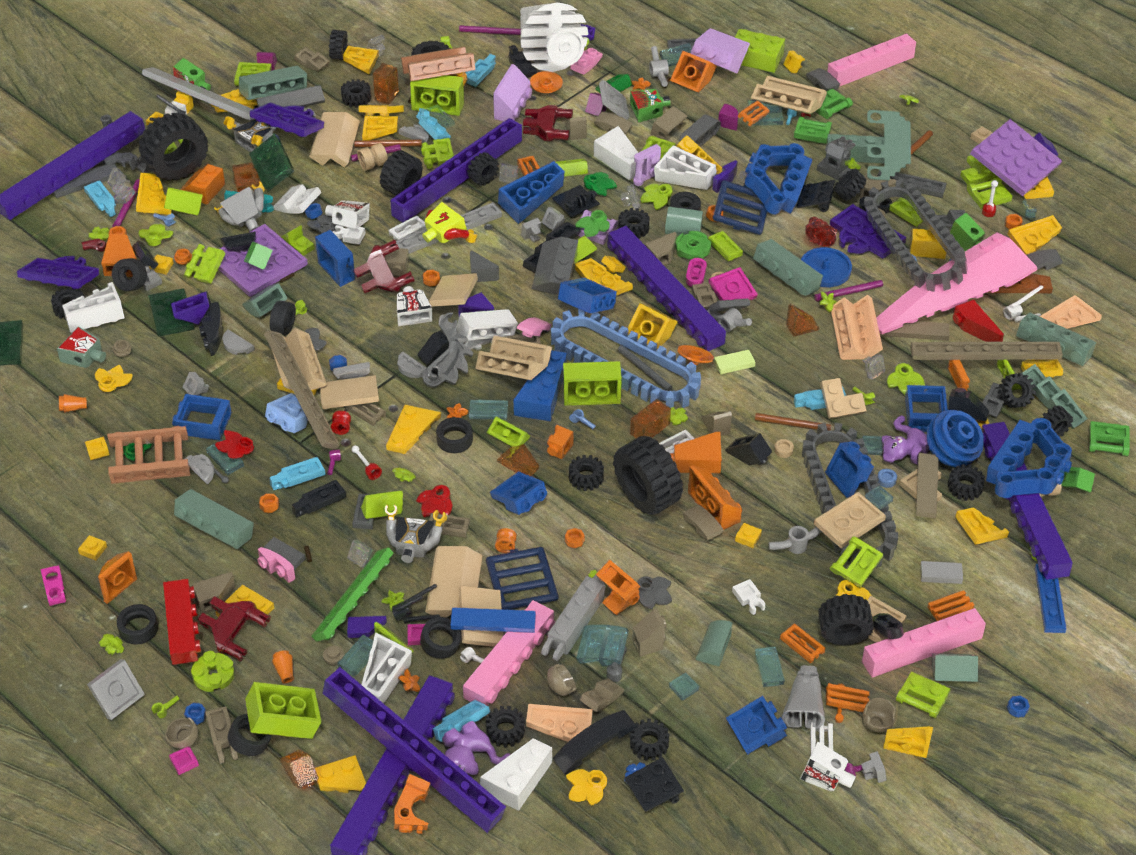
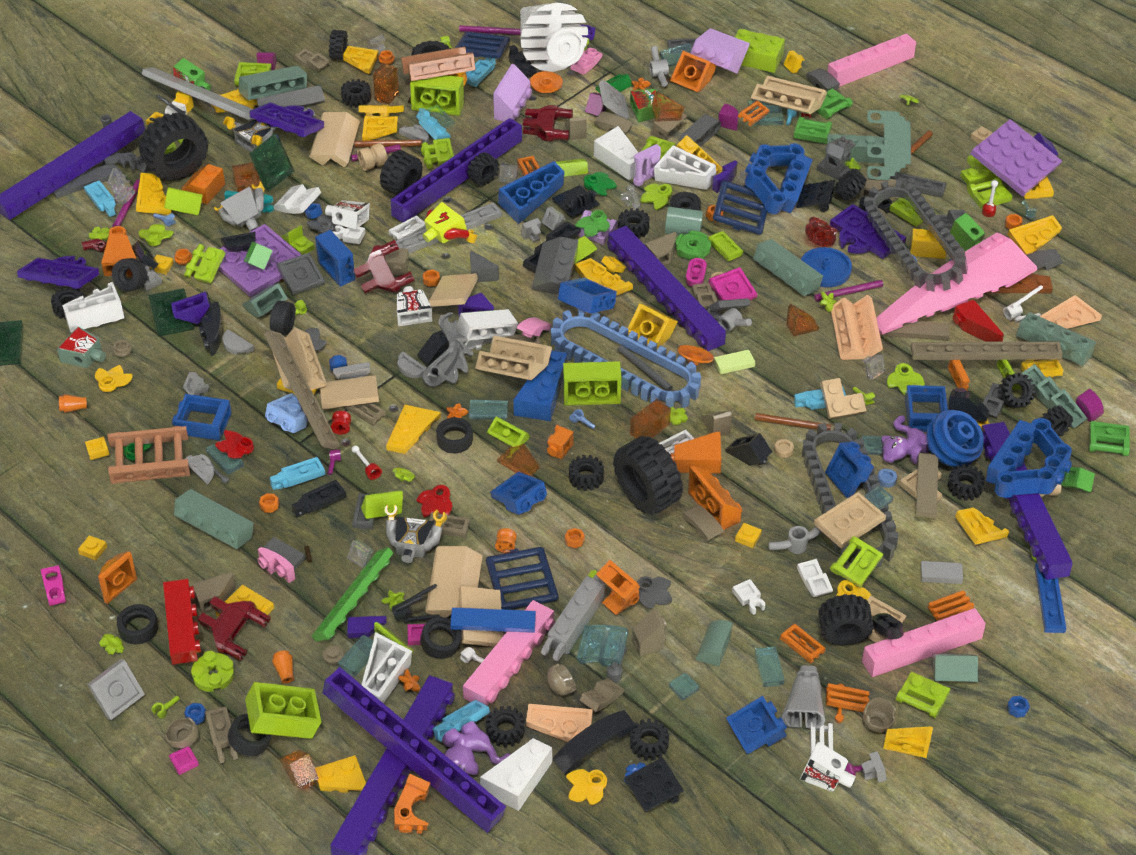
none -> dark grey tile [276,252,325,295]
none -> orange plate [379,50,395,65]
none -> dark blue bar [455,32,510,59]
none -> clear orange slope [652,91,685,122]
none -> white slope [797,559,833,597]
none -> magenta brick [1076,389,1104,422]

